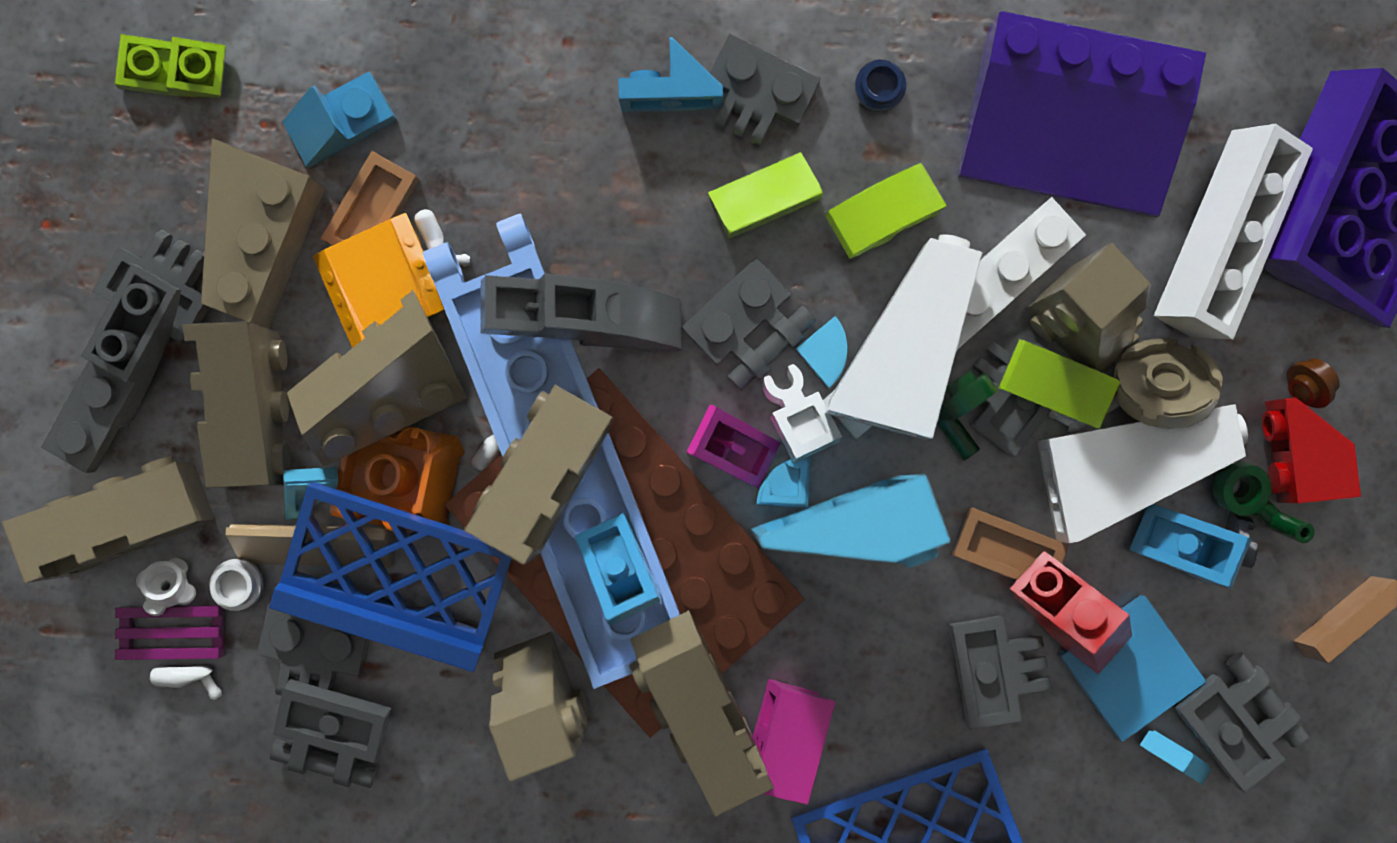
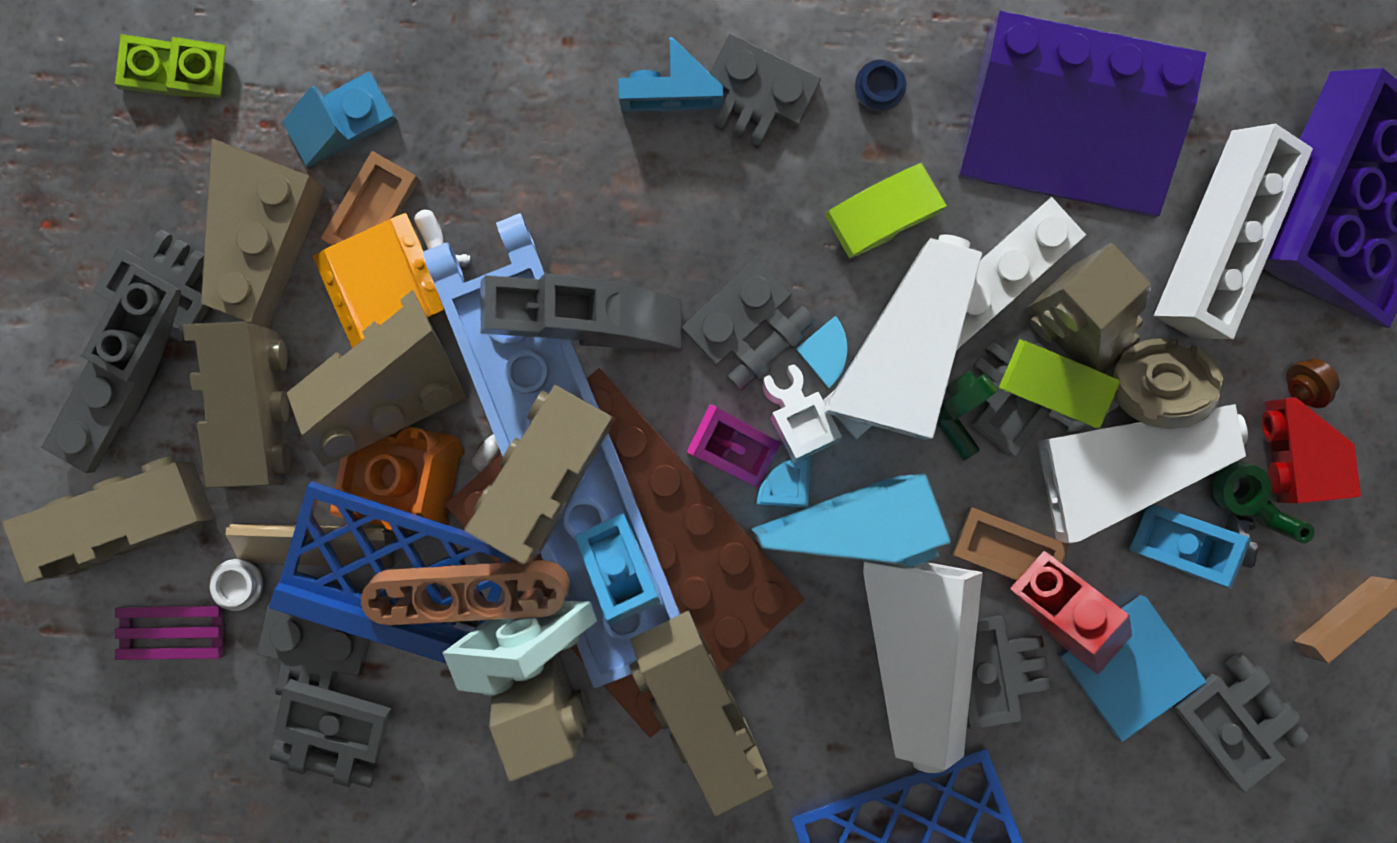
white plate [136,558,196,616] -> none
white piece [150,665,222,700] -> none
medium azure tile [283,467,338,520] -> none
lime slope [708,152,824,240] -> none
dark pink hinge [753,679,836,805] -> none
medium azure tile [1140,730,1212,785] -> none
none -> nougat beam [361,560,570,625]
none -> light aqua plate [443,598,597,696]
none -> white slope [863,560,983,773]

